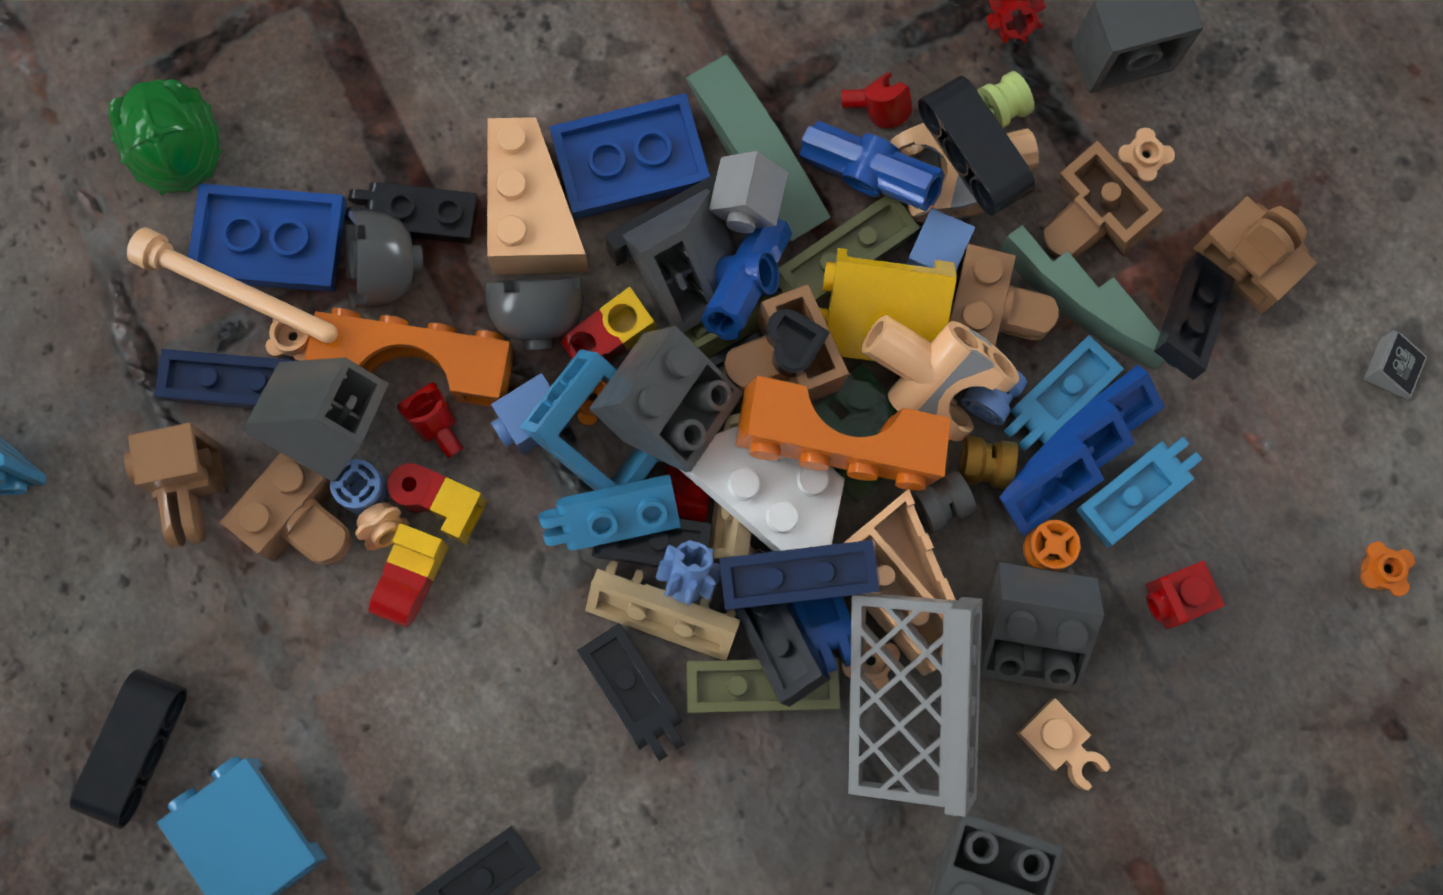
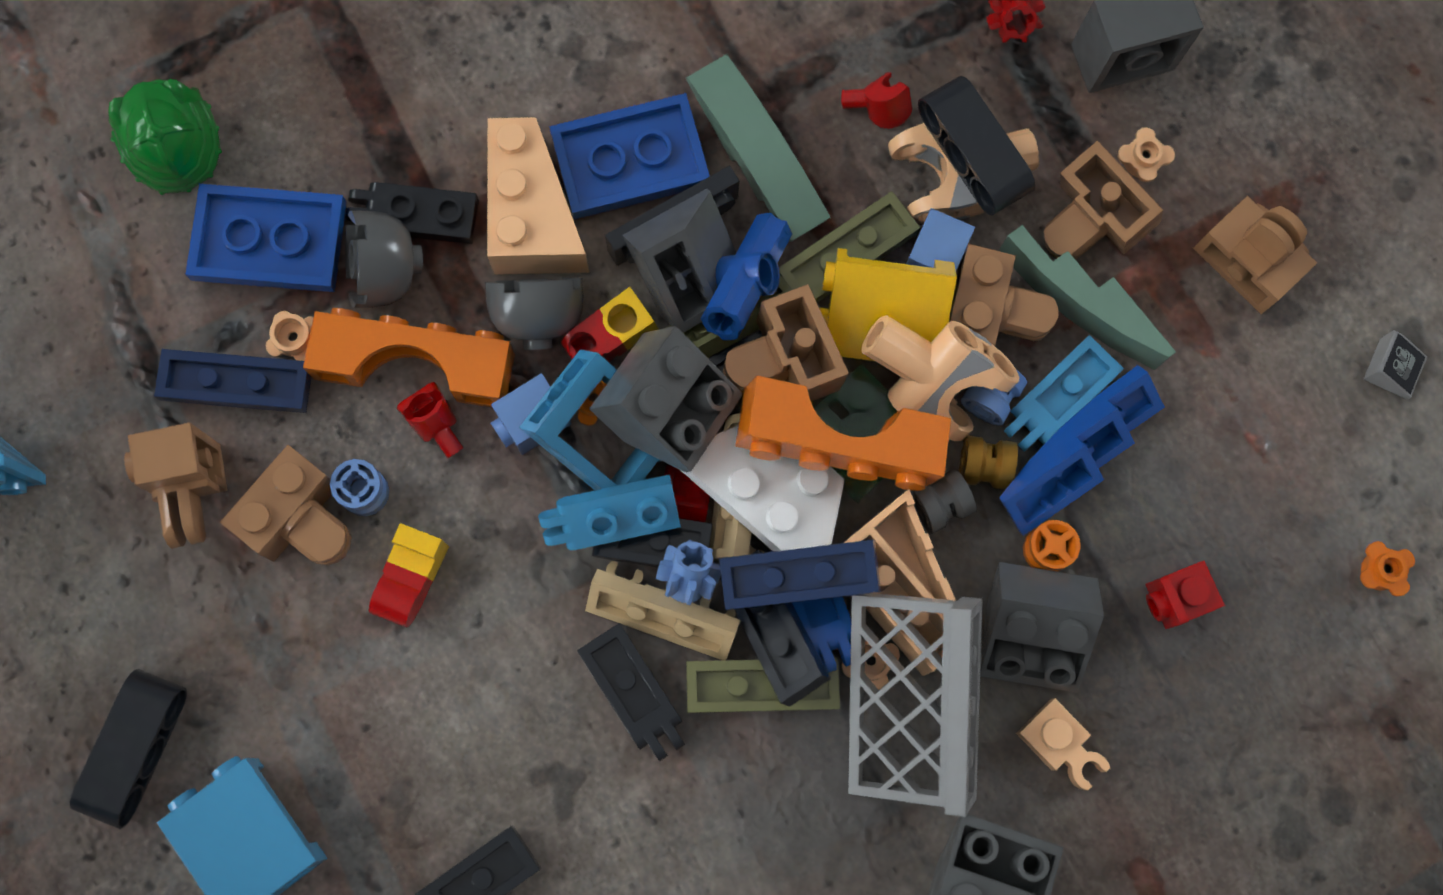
light nougat piece [127,227,338,343] -> none
dark grey slope [242,357,389,482] -> none
light nougat plate [355,502,409,551] -> none
leg [387,463,488,545] -> none
light grey brick [709,151,788,233] -> none
black tile [765,309,830,377] -> none
blue piece [799,121,945,211] -> none
yellowish green wheel [977,71,1034,128] -> none
dark azure hinge [1076,436,1203,548] -> none
black plate [1154,252,1235,380] -> none

